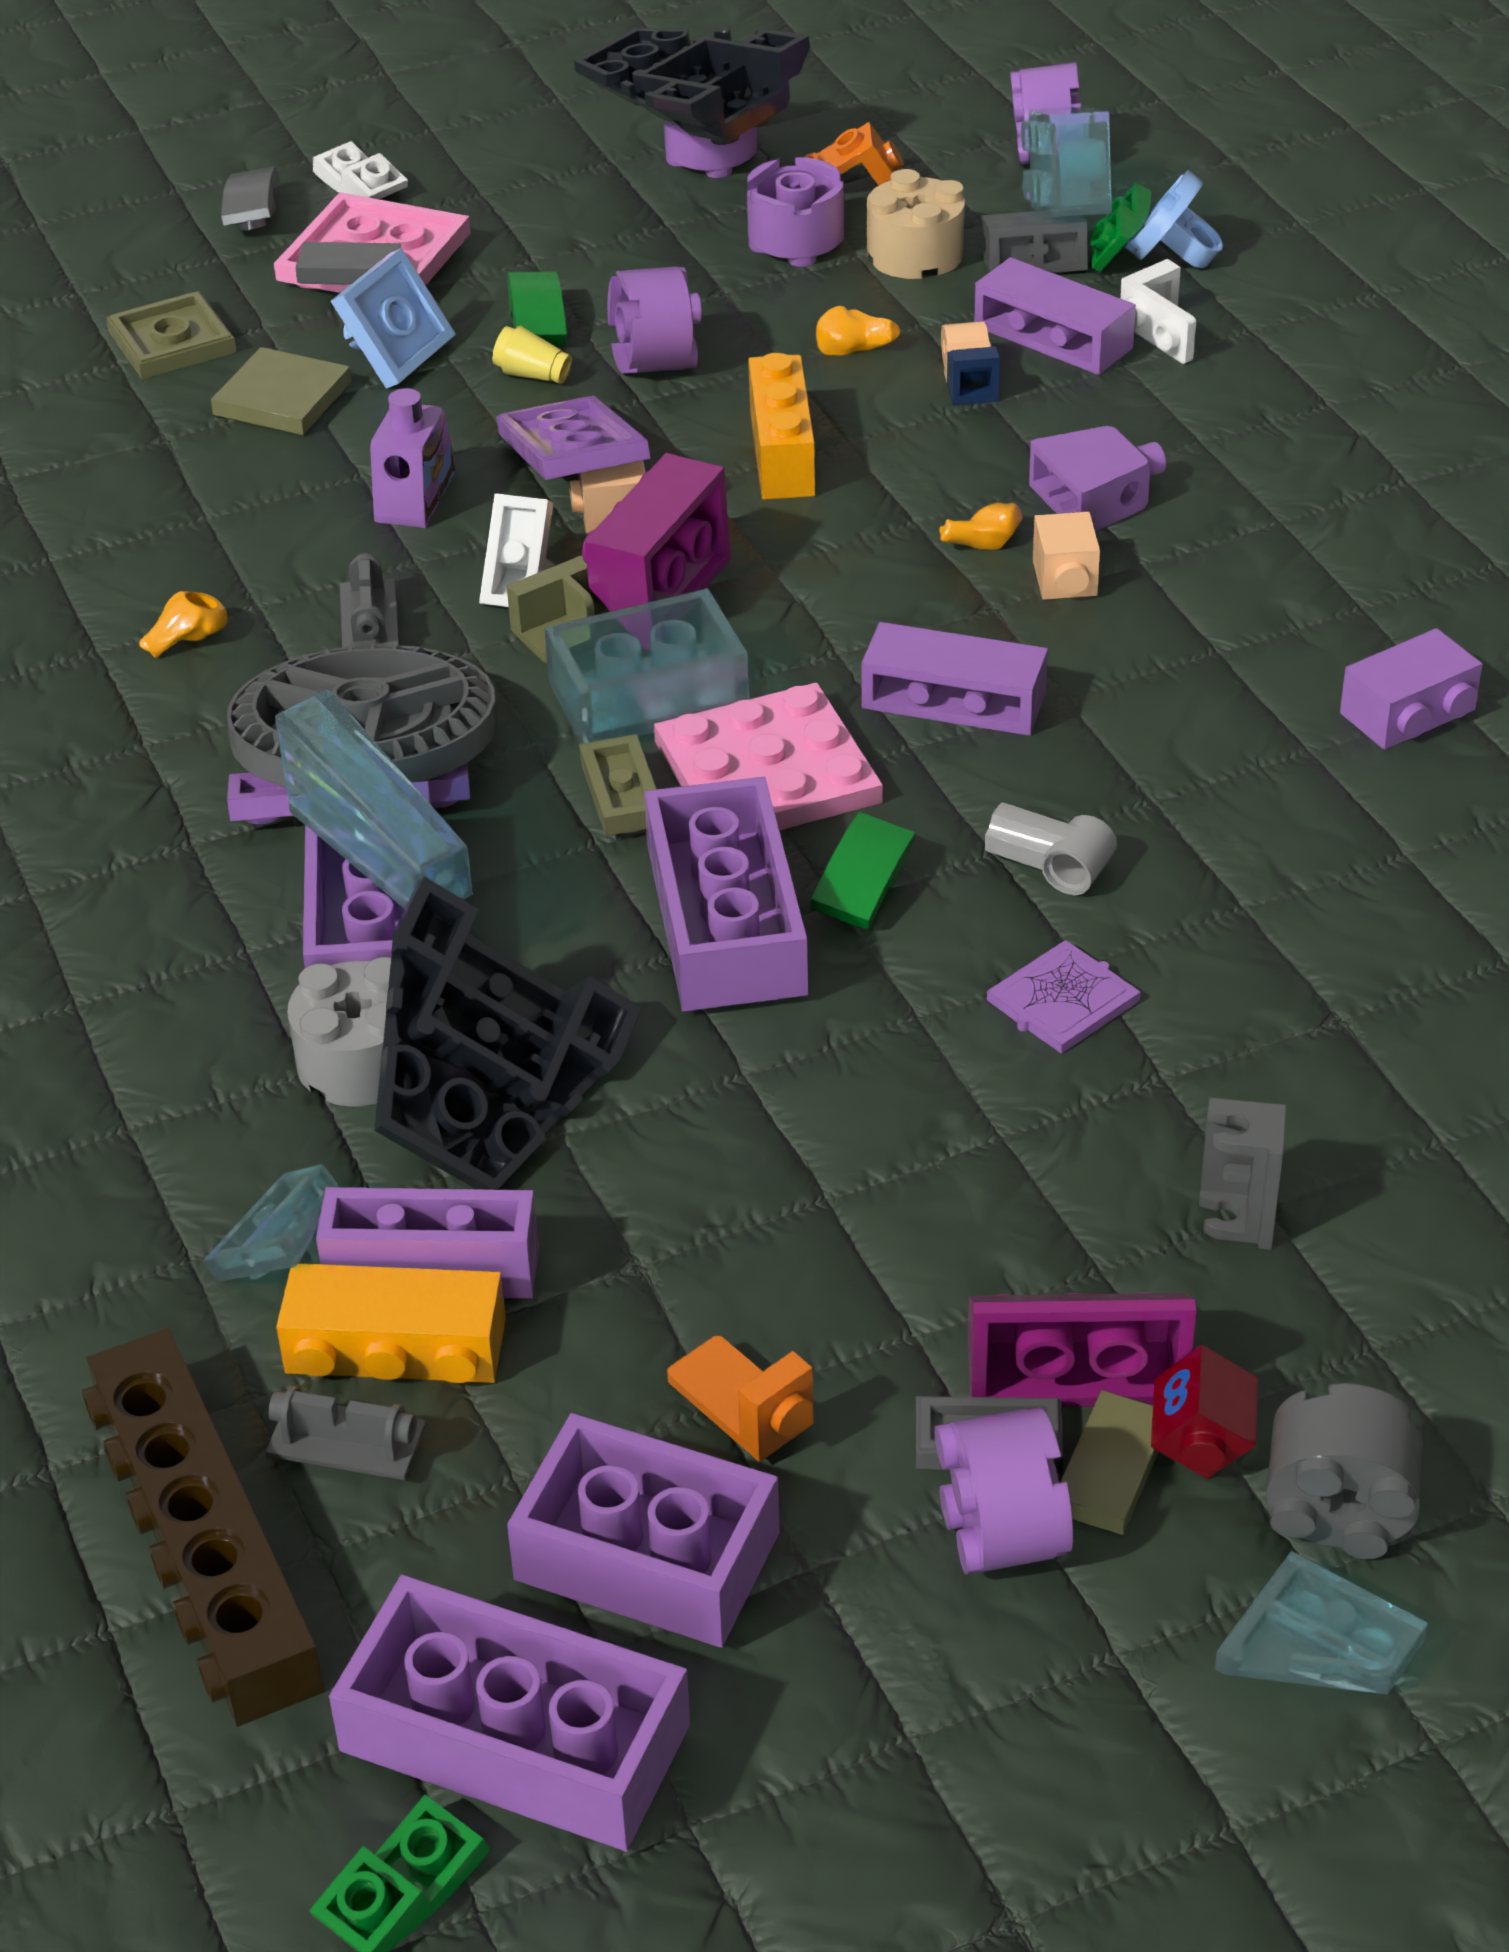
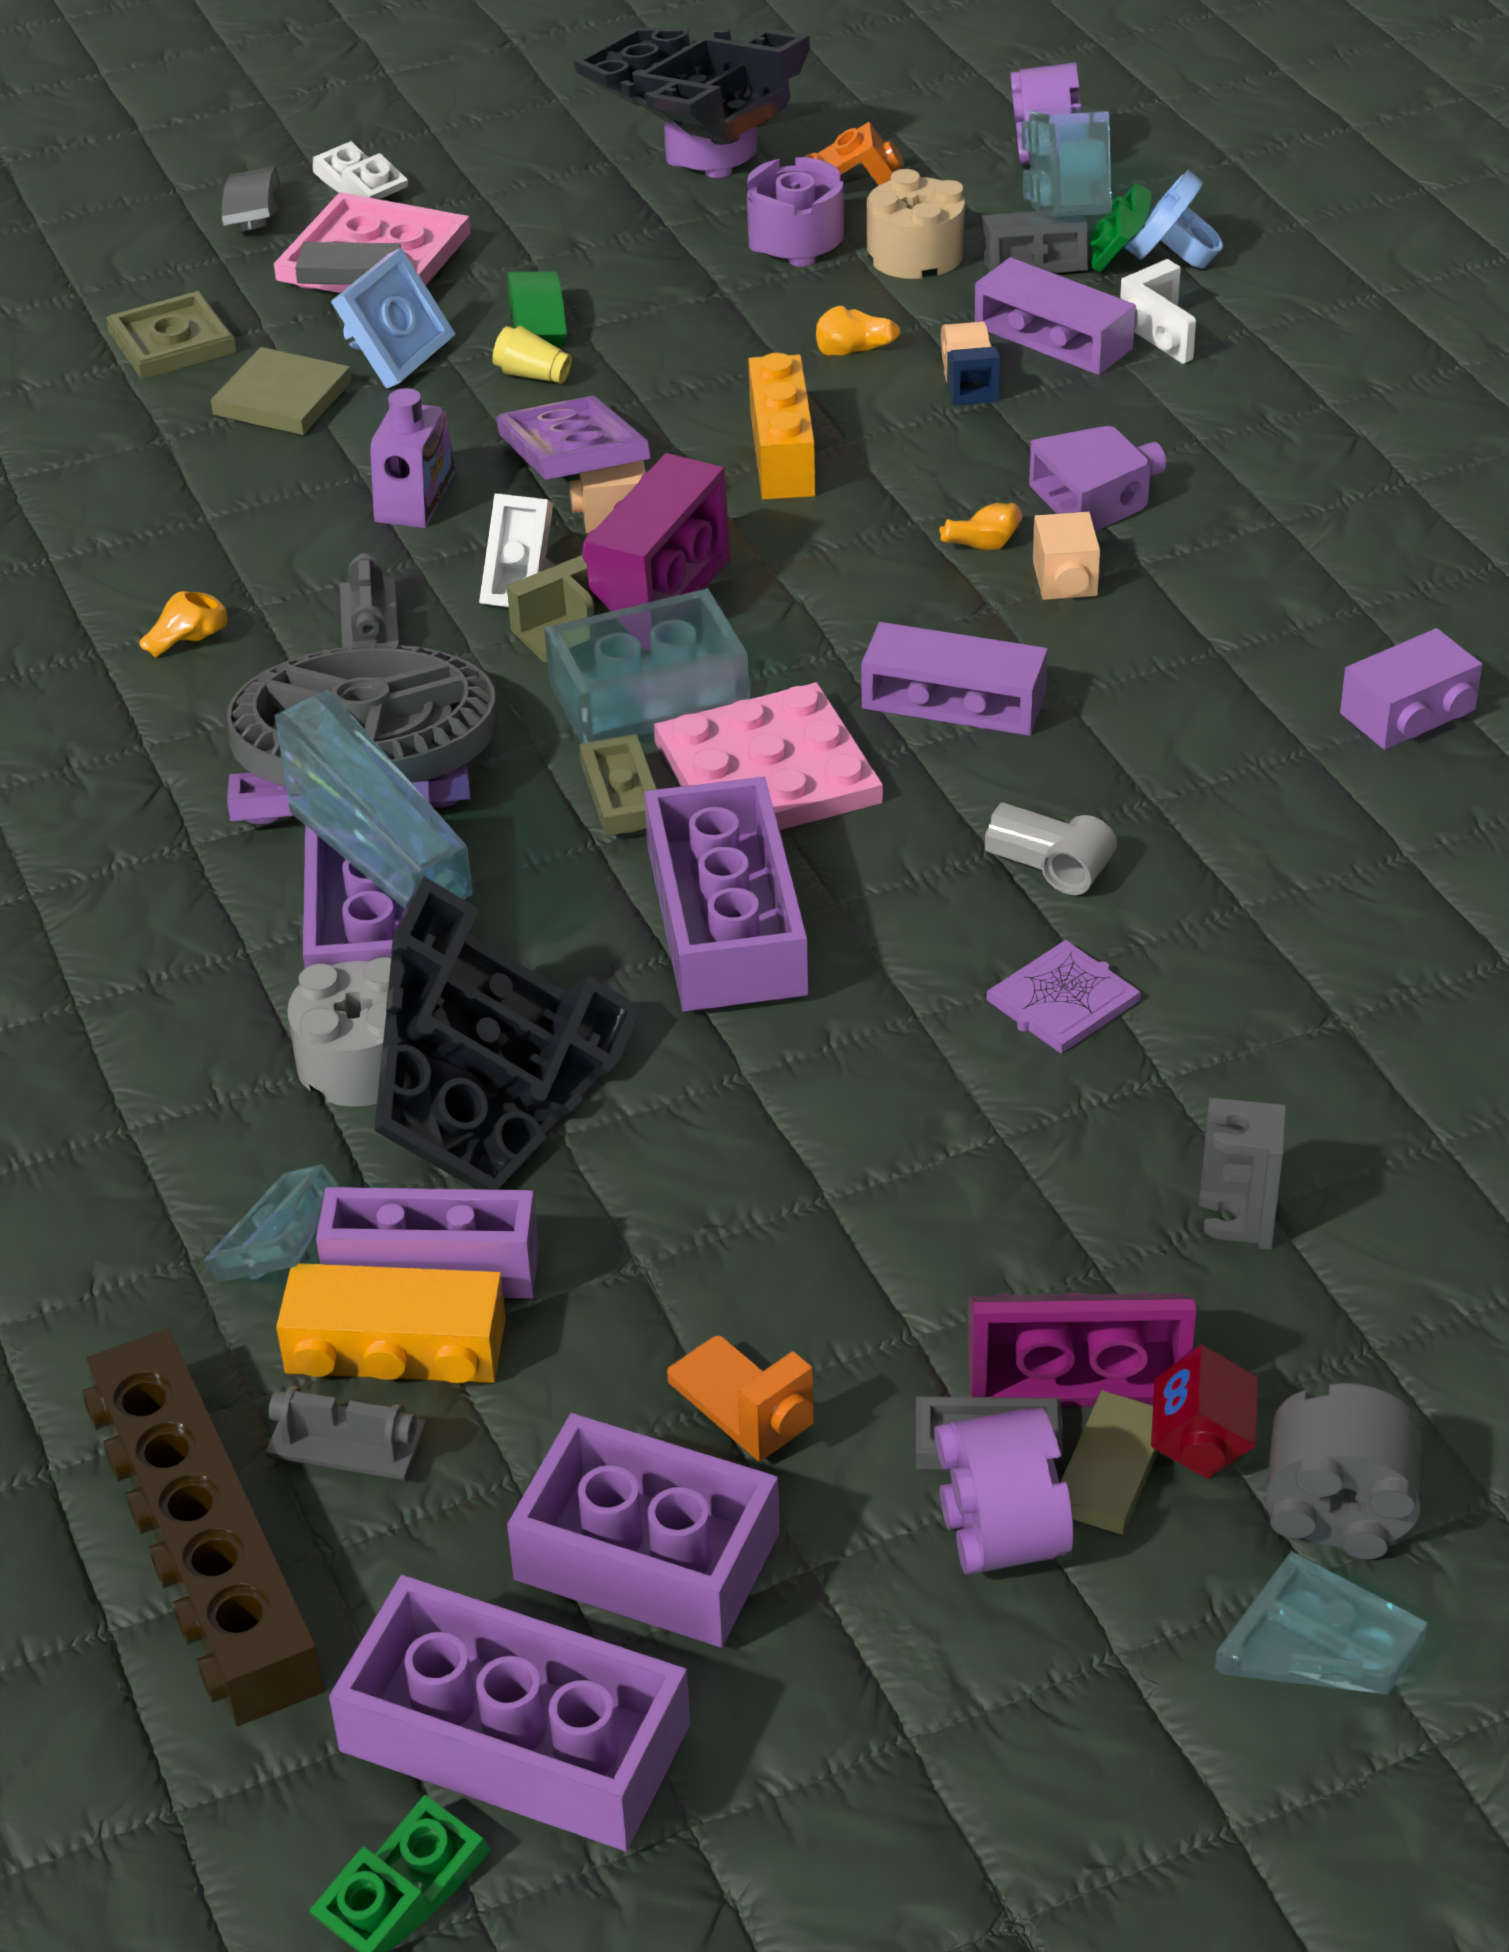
medium lavender brick [607,266,701,374] -> none
green slope [811,812,916,931] -> none

